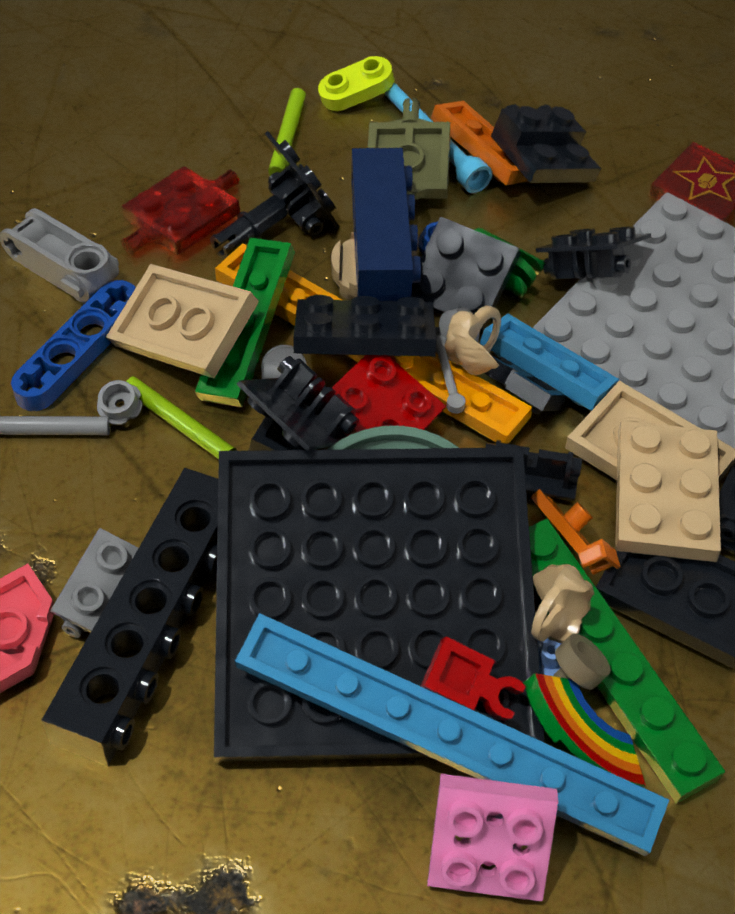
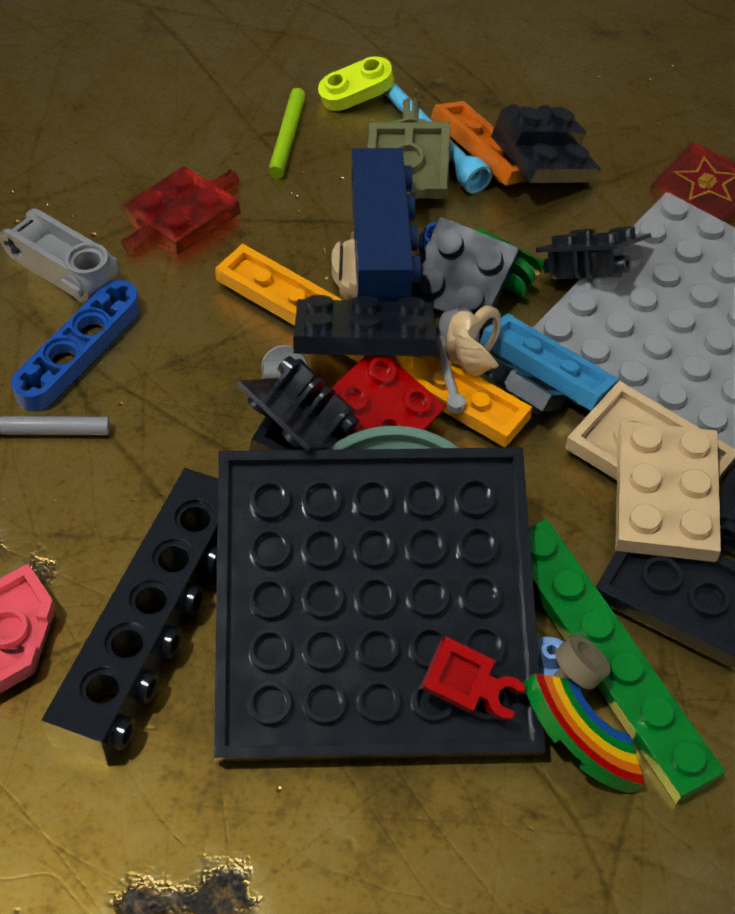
light grey hinge [50,528,138,638] -> none
light grey plate [97,380,143,425] -> none
tan plate [106,264,259,378] -> none
lime bar [126,376,237,459] -> none
green plate [195,238,295,407] -> none
black axle [210,195,288,259] -> none
dark azure plate [235,613,669,856] -> none
black hinge [265,131,340,236] -> none
bright pink plate [427,774,558,902] -> none
black hinge [485,440,582,501] -> none
orange piece [531,489,621,575] -> none
tan piece [531,564,594,643] -> none

